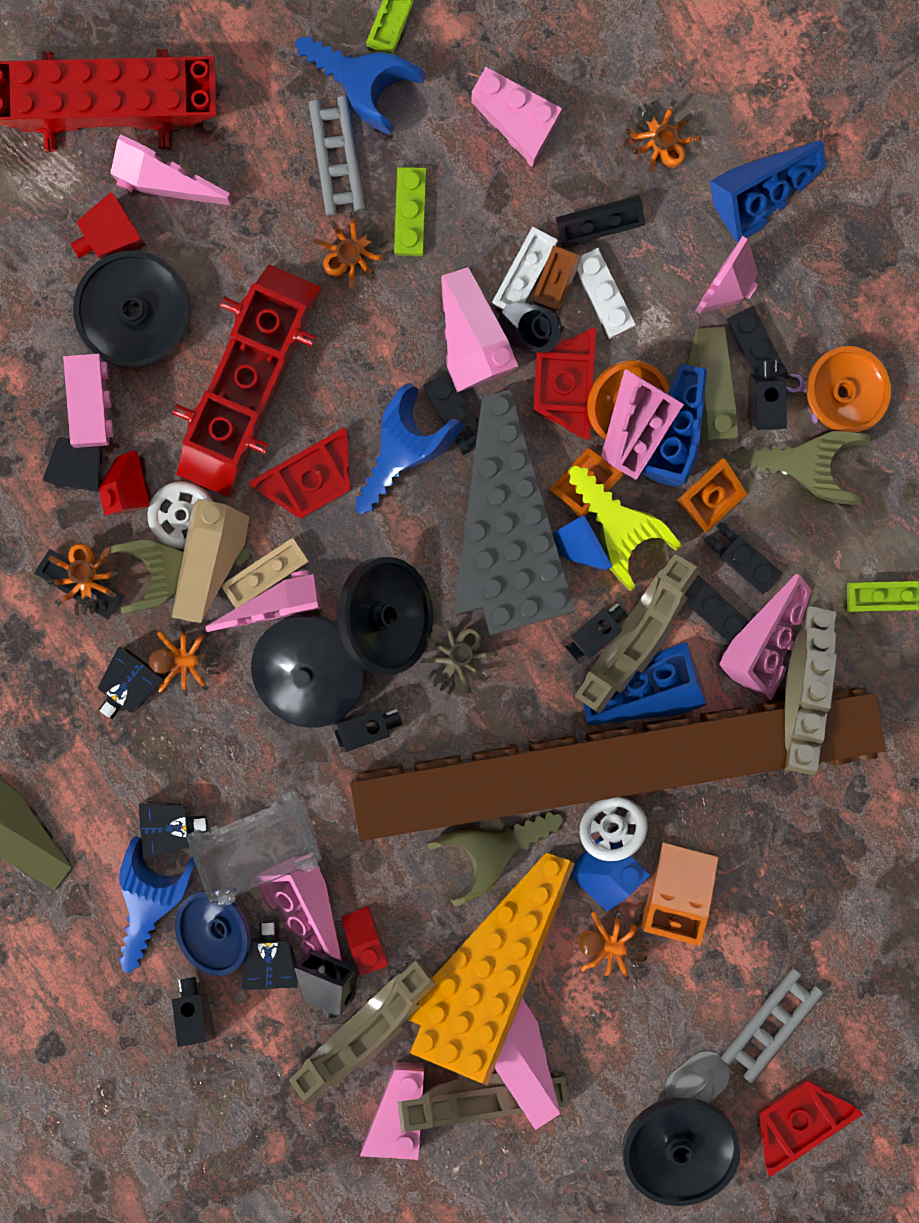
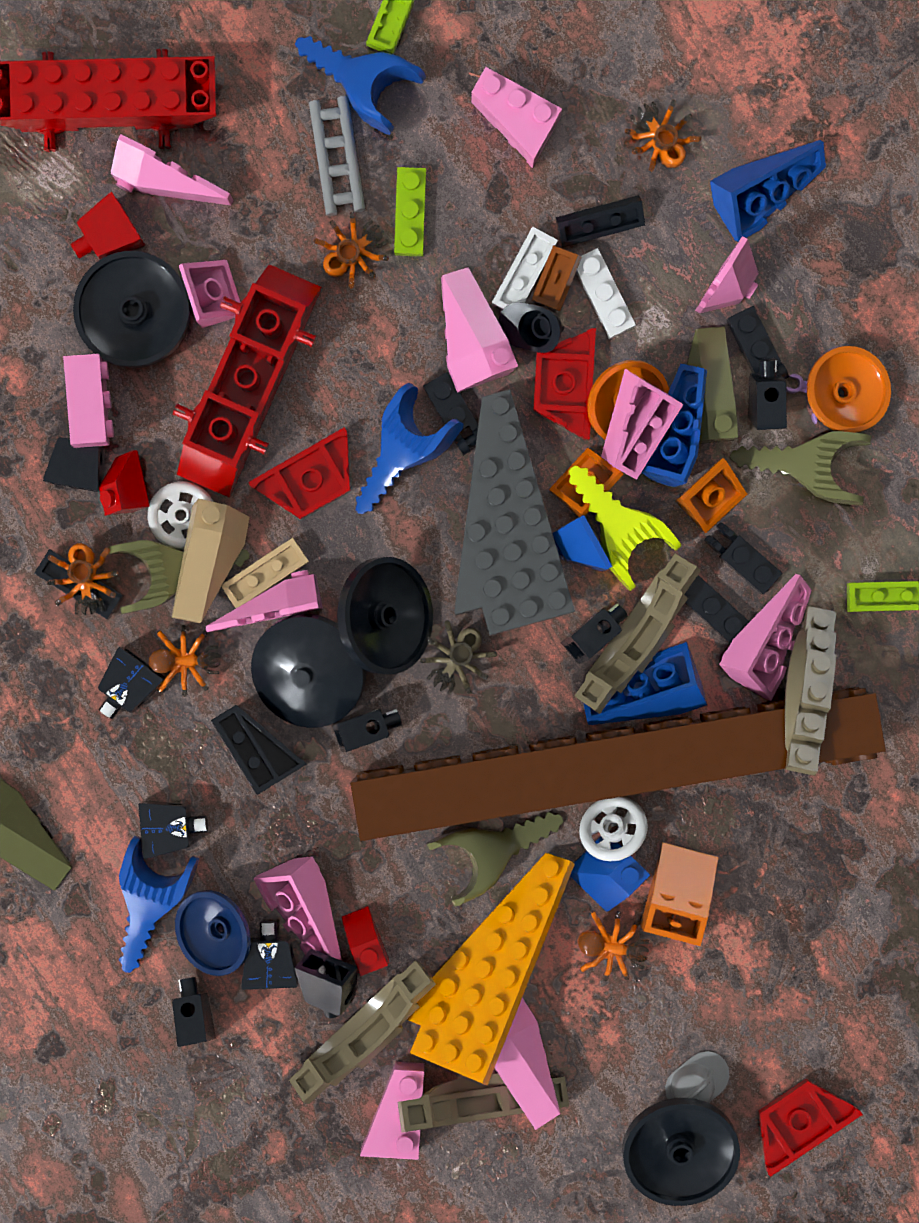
clear windscreen [186,790,322,906] -> none
light grey bar [721,967,824,1083] -> none
none -> bright pink slope [179,260,241,328]
none -> black wedge [211,705,307,795]

